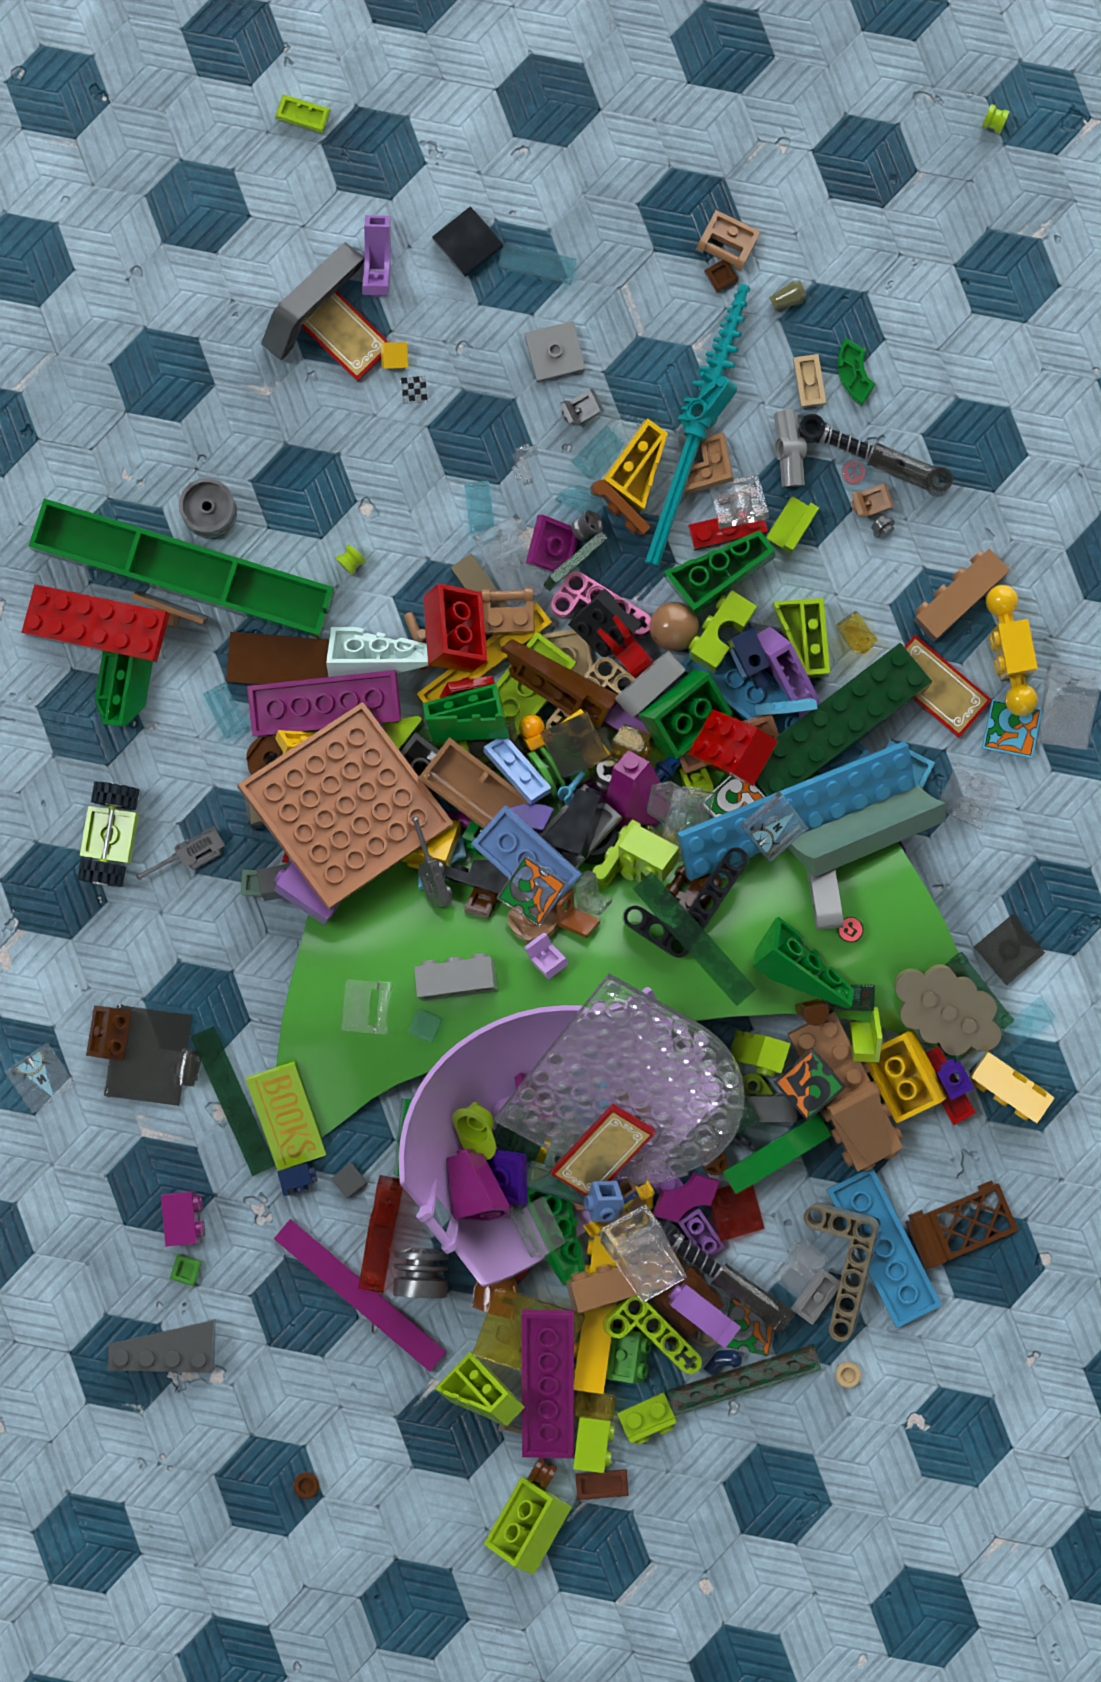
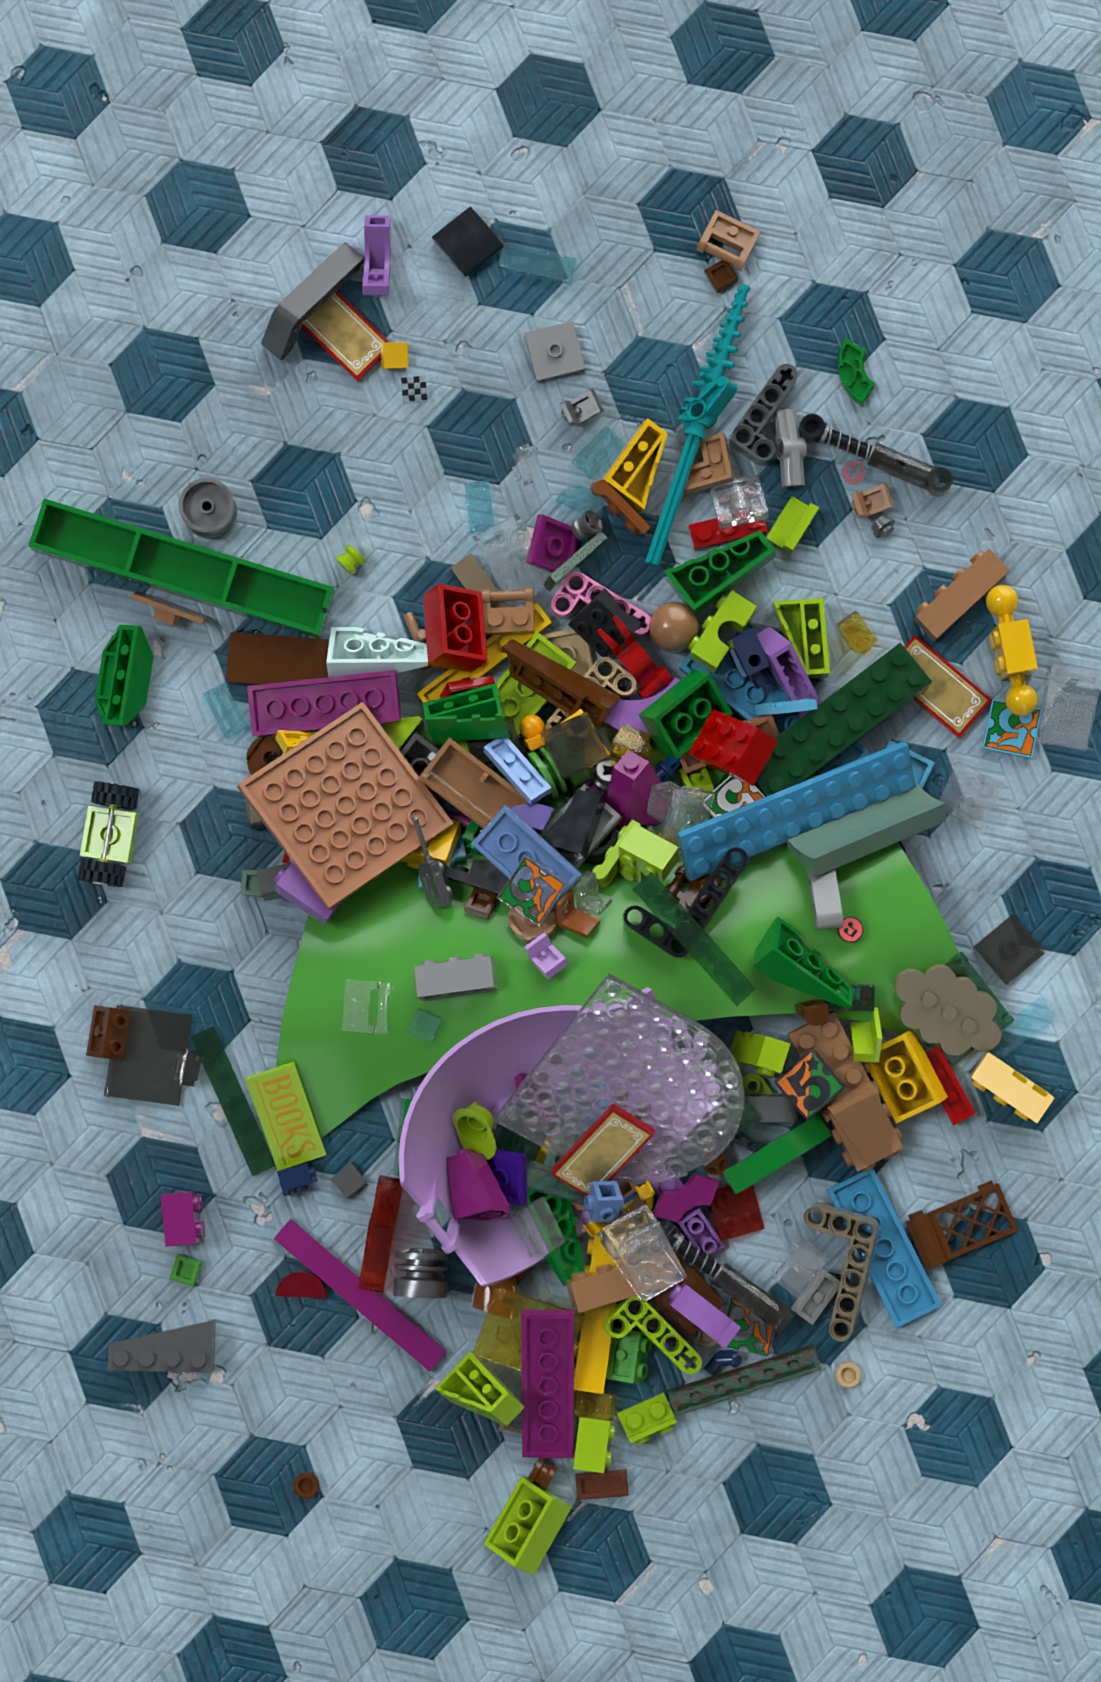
clear tile [4,1043,76,1114] -> none
red plate [21,584,170,663] -> none
flat silver piece [136,826,225,880] -> none
lime plate [275,94,331,134] -> none
medium azure hand [558,771,585,806] -> none
light grey beam [615,650,685,718] -> none
clear tile [740,791,808,862] -> none
olive cone [769,280,808,311] -> none
tan plate [793,354,826,408] -> none
dark purple brick [937,1058,974,1100] -> none
lime wheel [982,104,1010,134] -> none
none -> dark red tile [275,1271,327,1298]
none -> dark grey beam [731,364,798,466]

